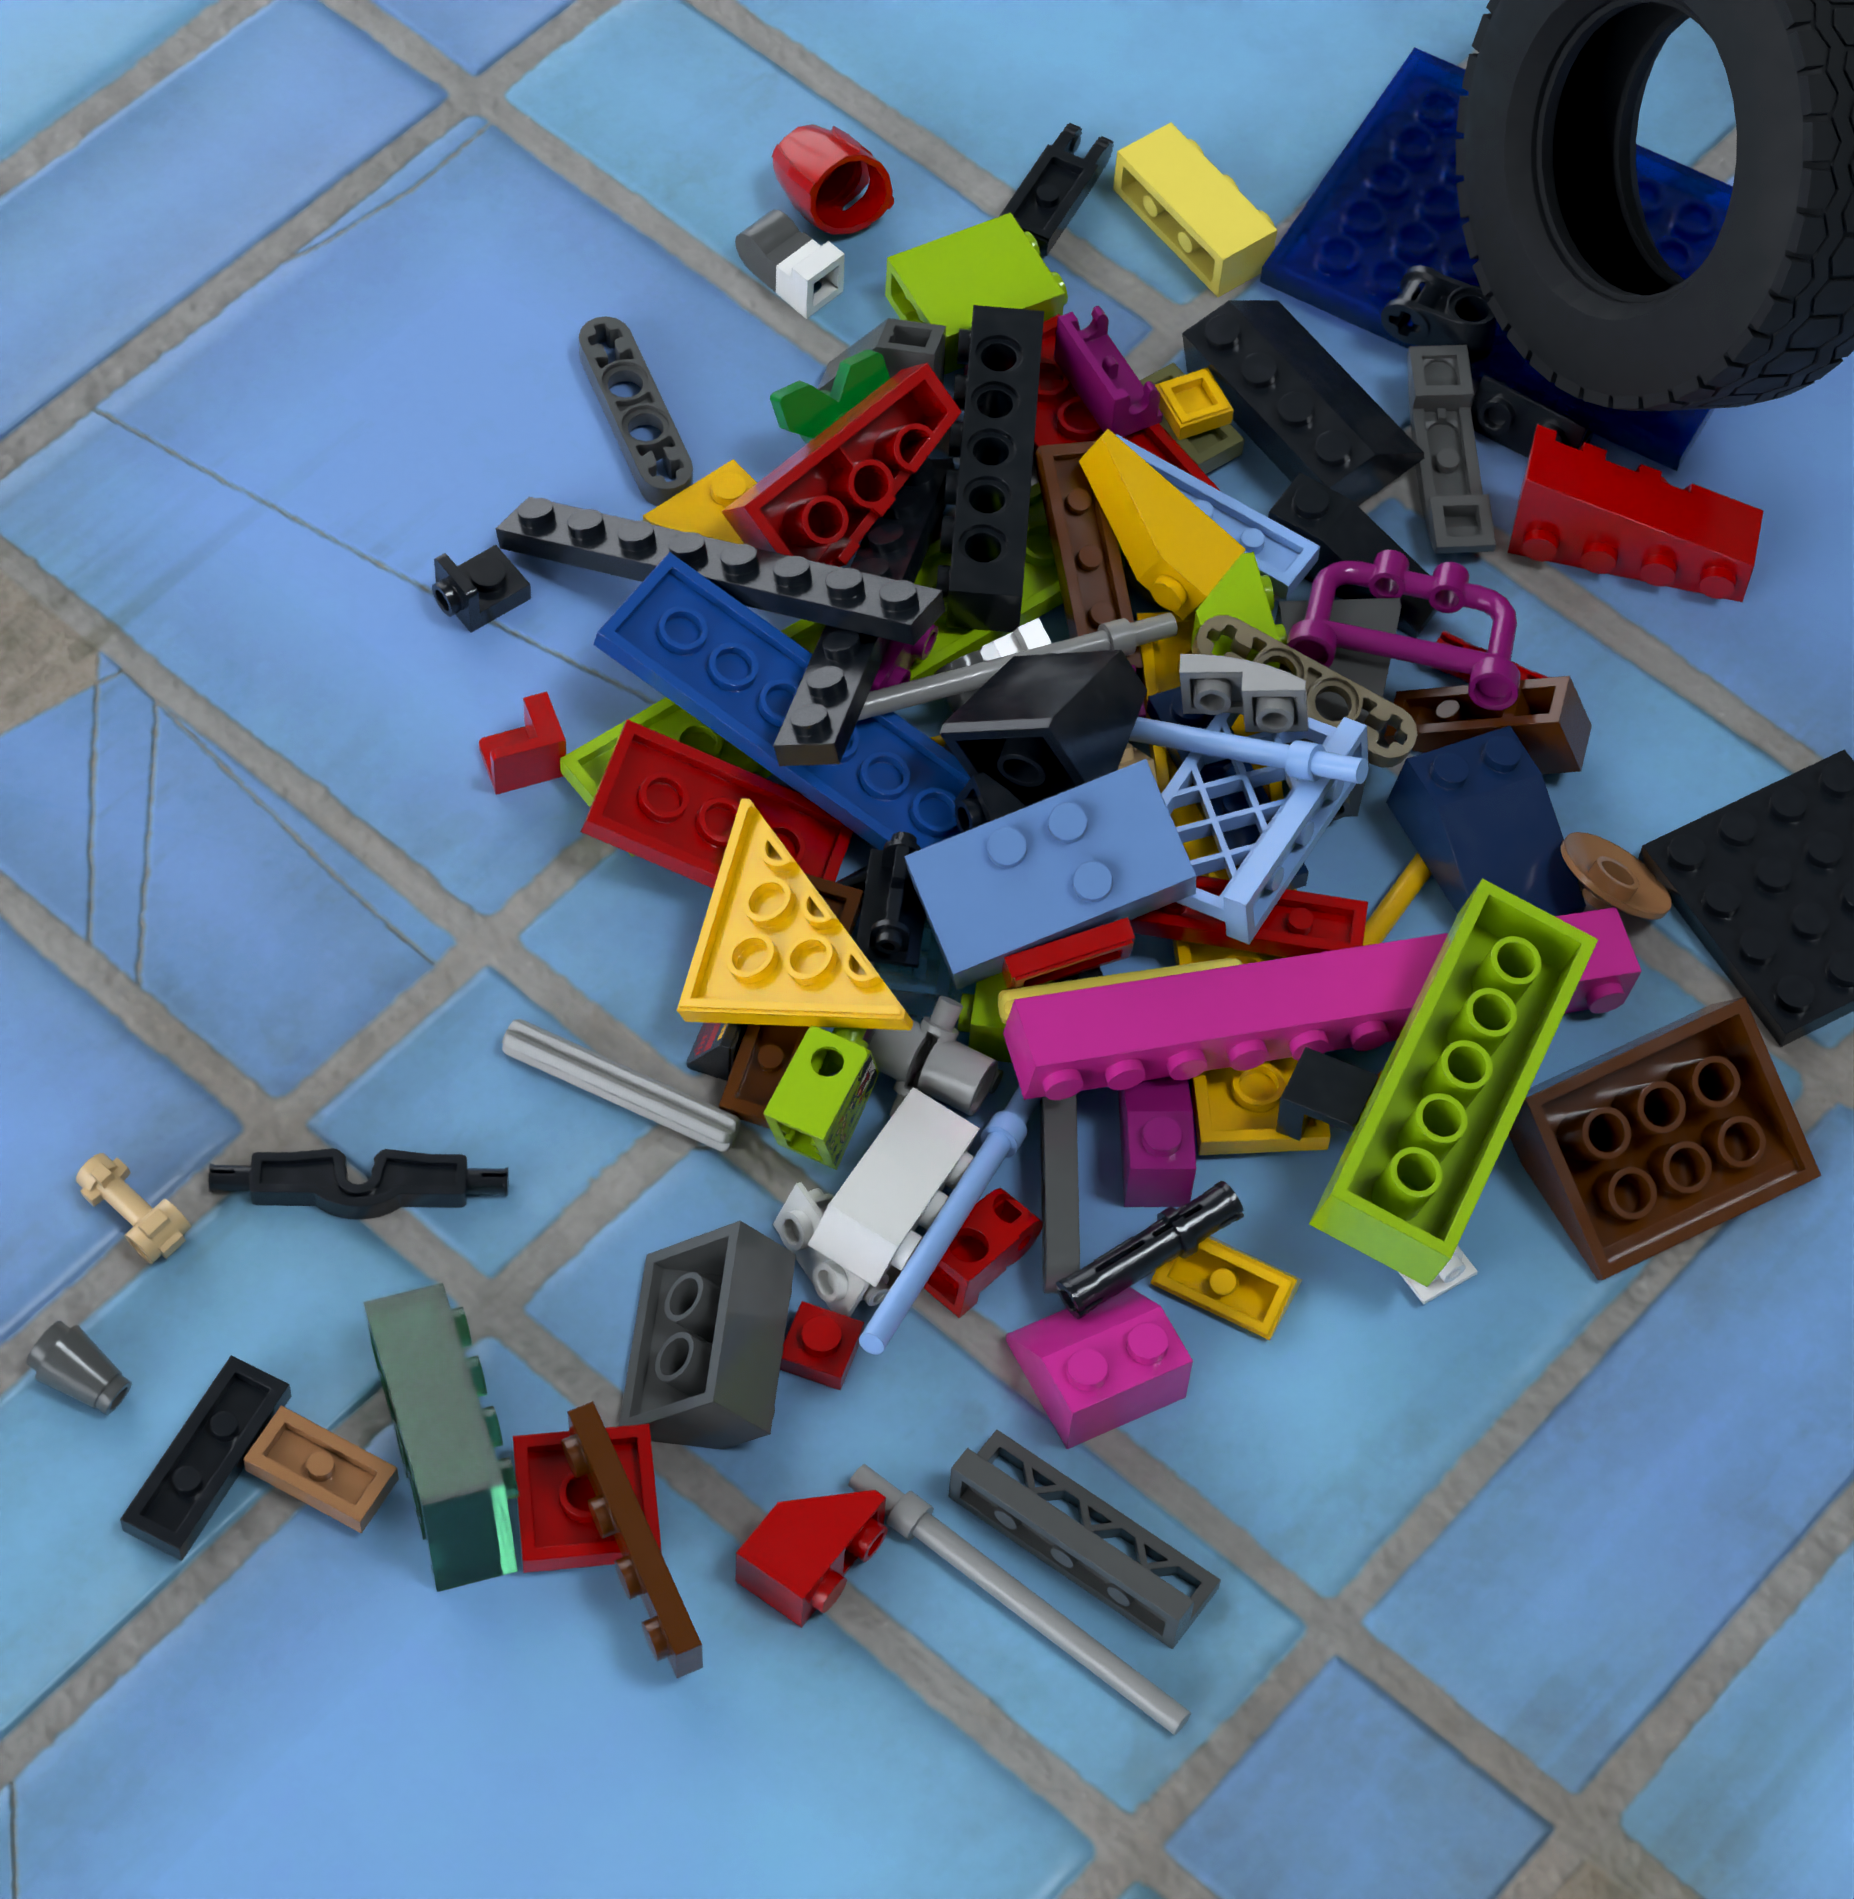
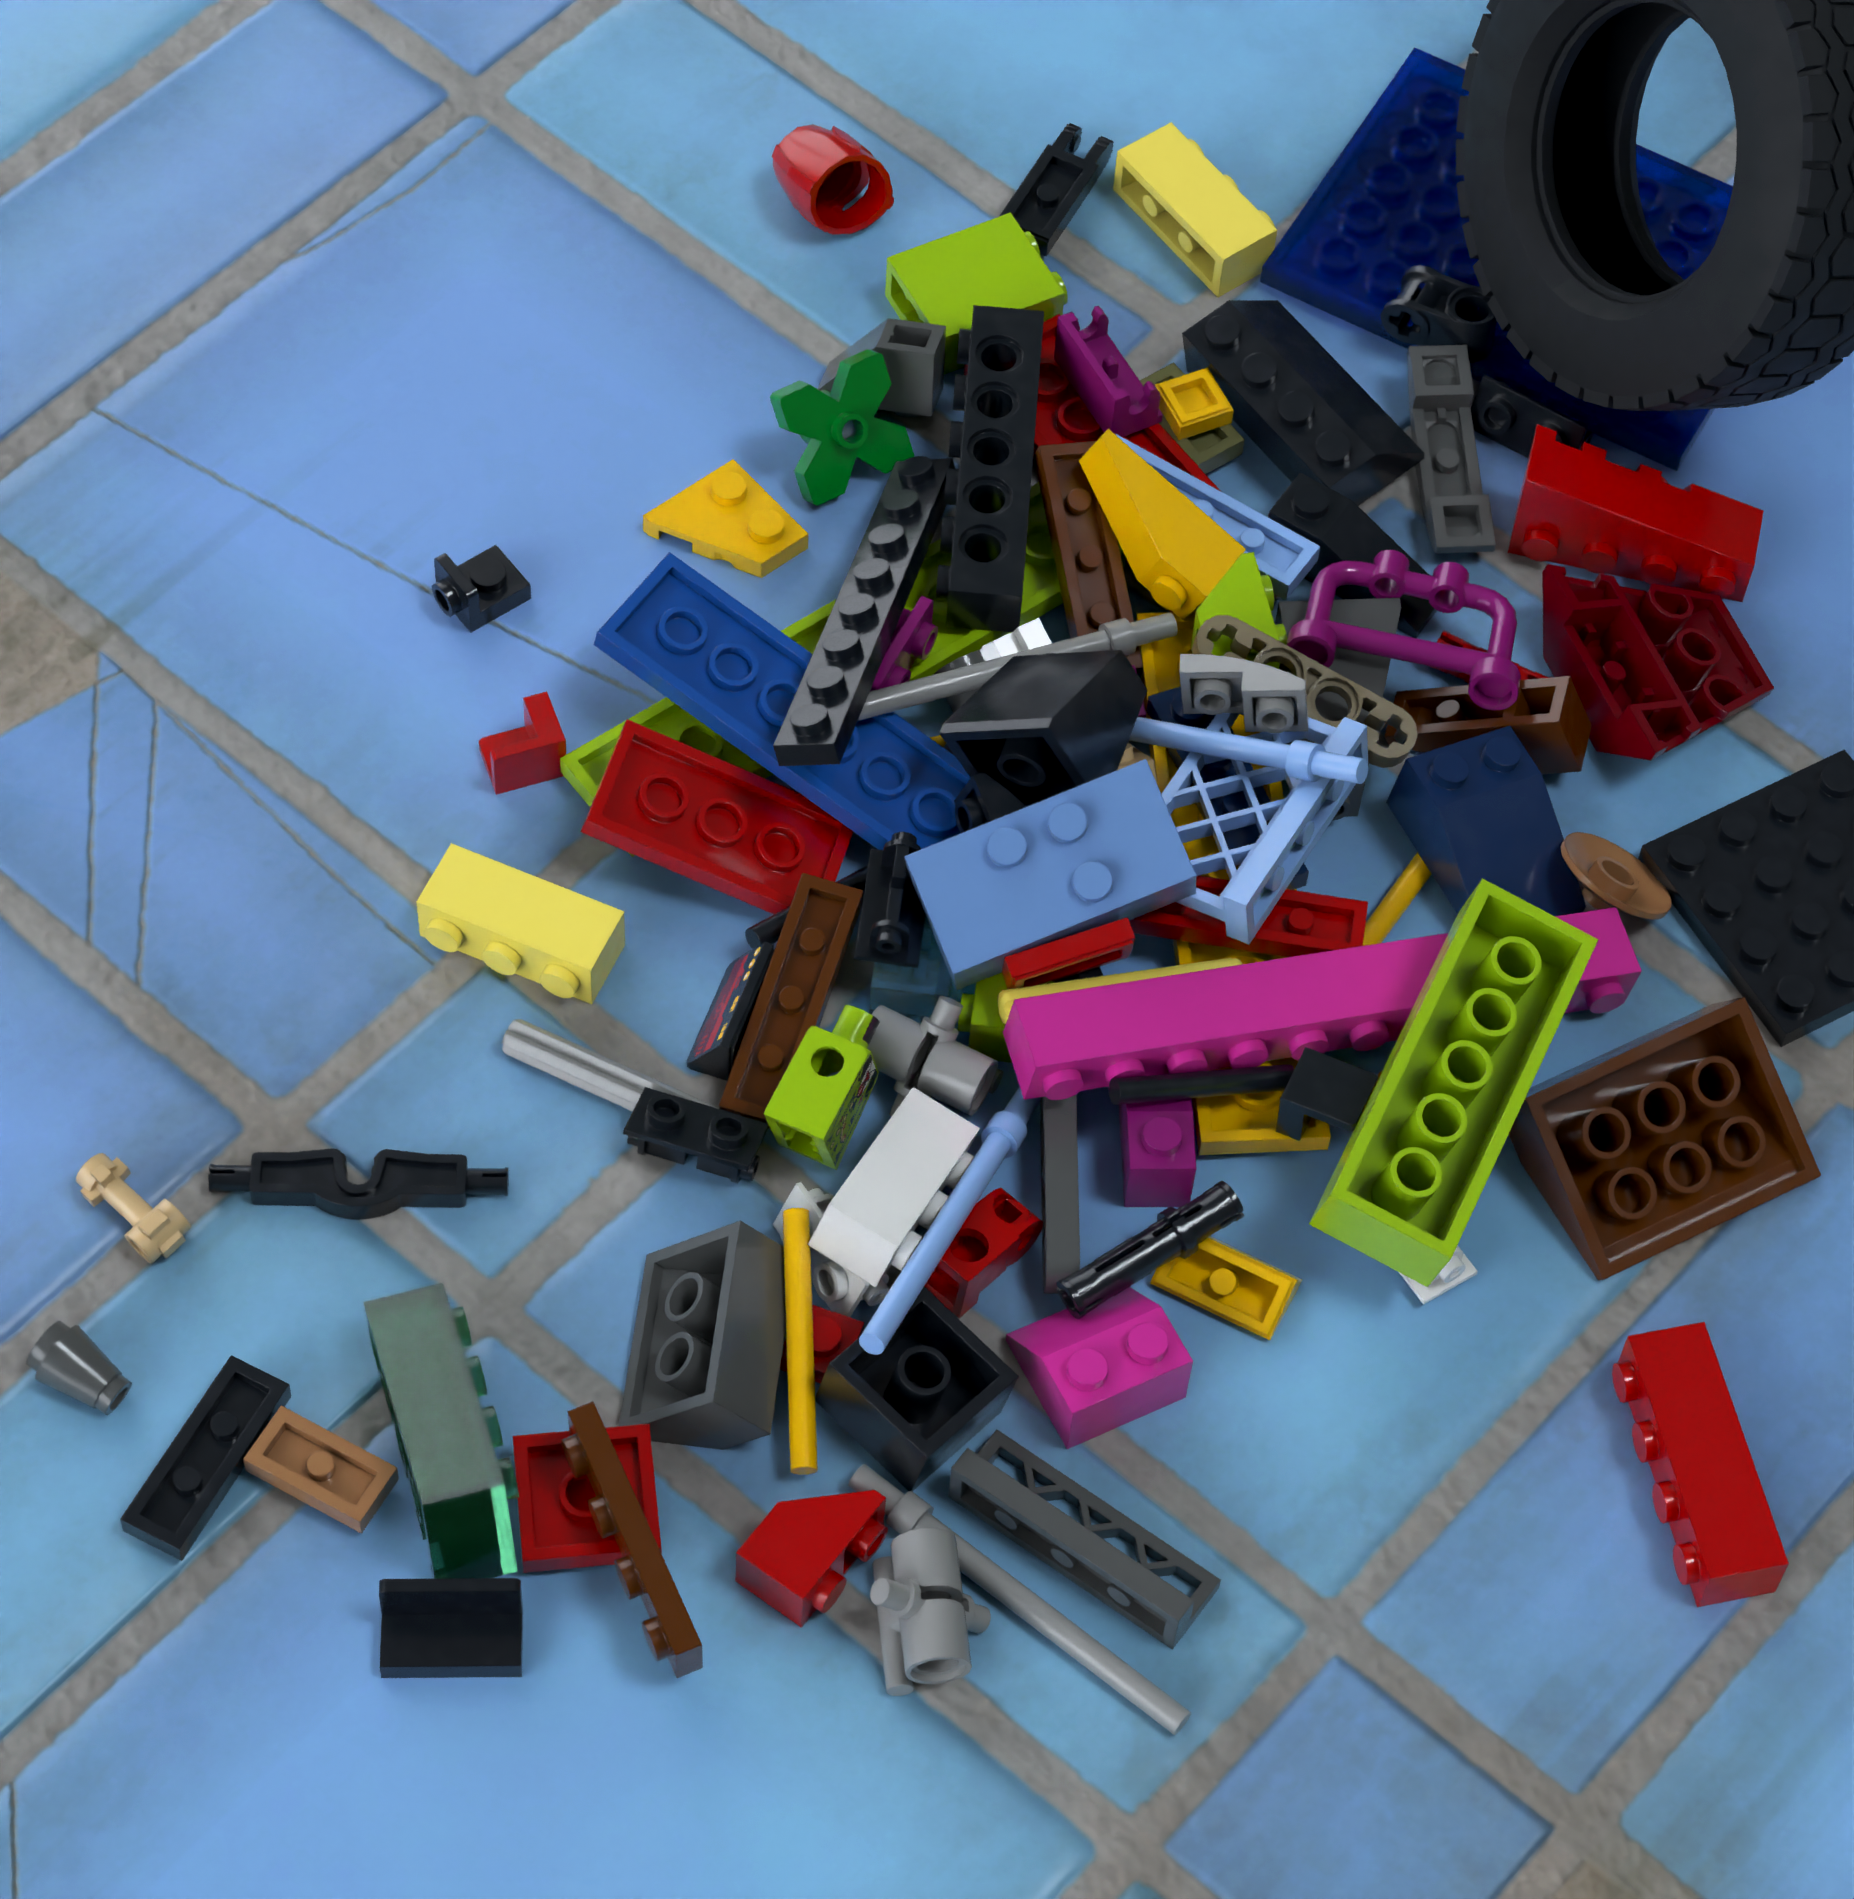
black plate [495,497,945,645] -> none
dark grey beam [579,316,693,506] -> none
yellow tile [677,799,913,1030] -> none
red wedge [721,362,962,567] -> none
leg [735,209,845,319] -> none
none -> black panel [379,1578,523,1678]
none -> light yellow brick [416,843,625,1004]
none -> black hinge [623,1087,769,1184]
none -> yellow bar [783,1208,818,1475]
none -> black brick [815,1287,1019,1491]
none -> light grey pin [870,1528,991,1696]
none -> black bar [1109,1064,1294,1105]
none -> dark red wedge [1542,564,1774,761]
none -> red brick [1612,1322,1789,1607]

